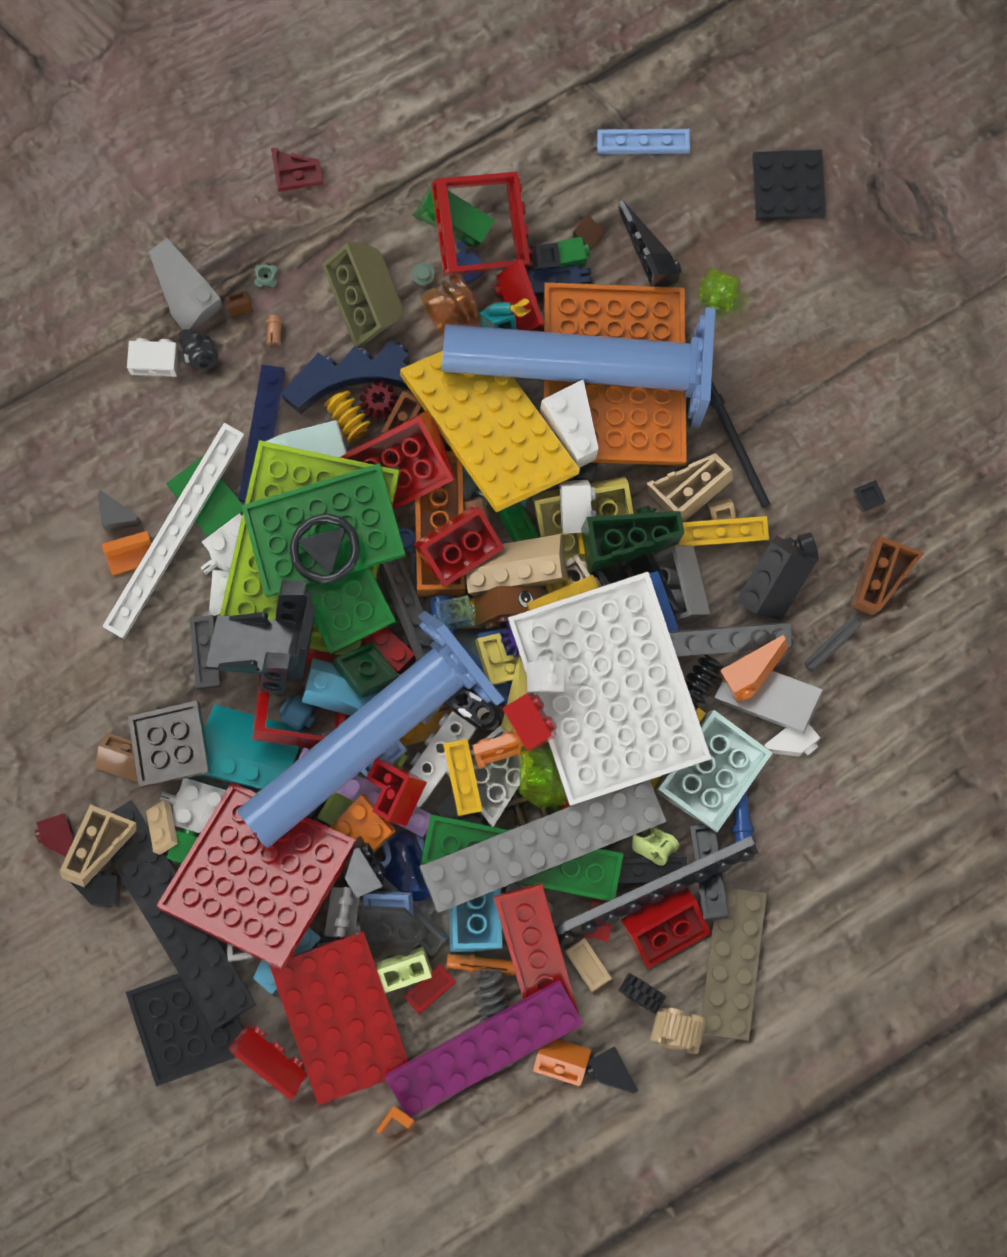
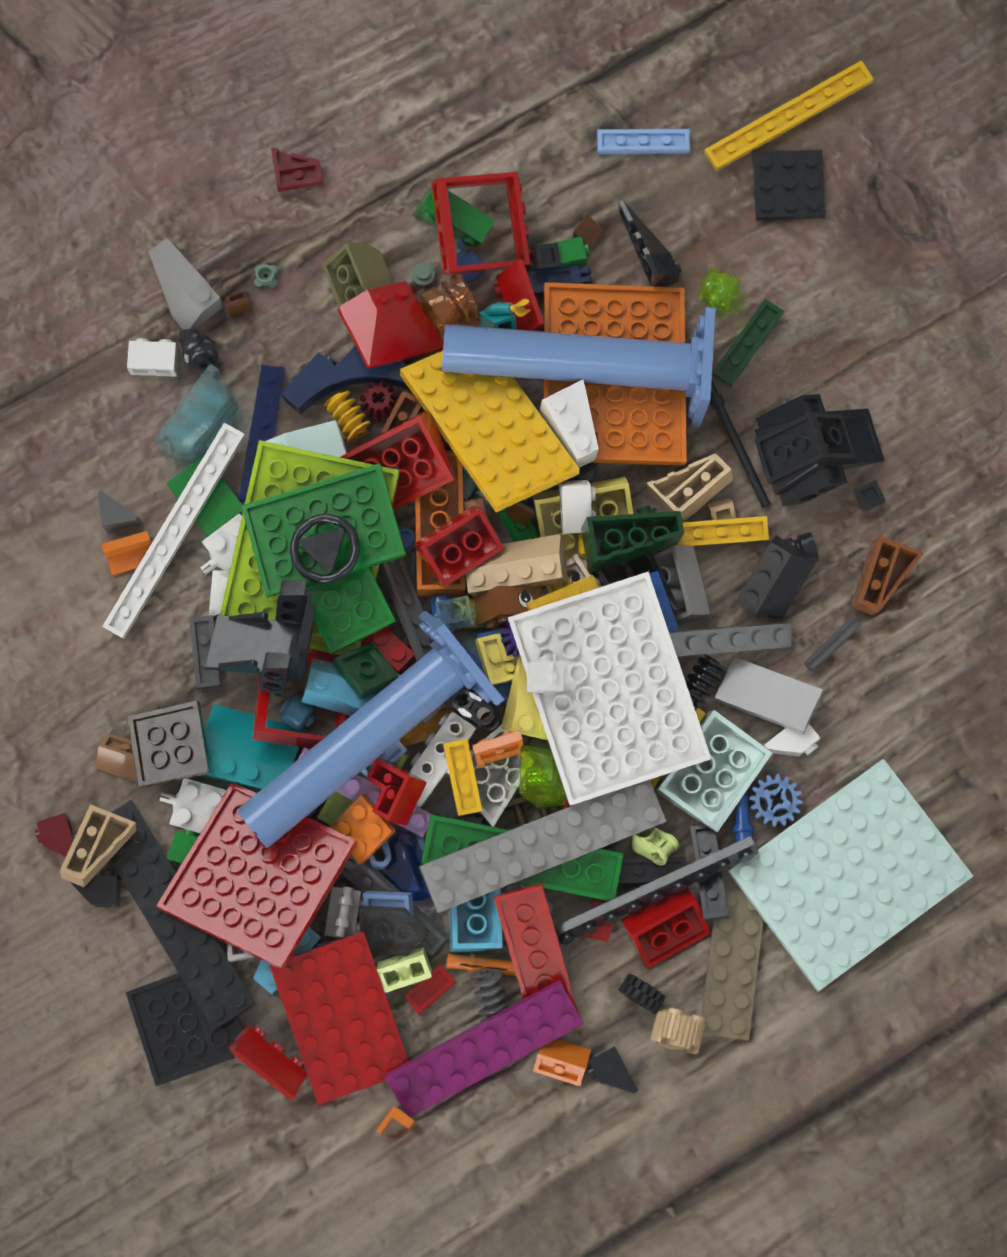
tan plate [146,800,178,855] -> none
nougat pin [265,315,284,346] -> none
slope [345,836,386,898] -> none
red brick [502,693,558,751] -> none
tan tile [564,938,612,993] -> none
orange slope [720,635,788,702] -> none
none -> clear light blue windscreen [155,364,239,463]
none -> red slope [337,281,444,369]
none -> reddish brown slope [505,502,535,527]
none -> yellow plate [704,60,874,172]
none -> dark green plate [712,299,785,387]
none -> light aqua plate [728,759,973,992]
none -> medium blue gear [749,774,803,828]
none -> black piece [754,394,885,506]

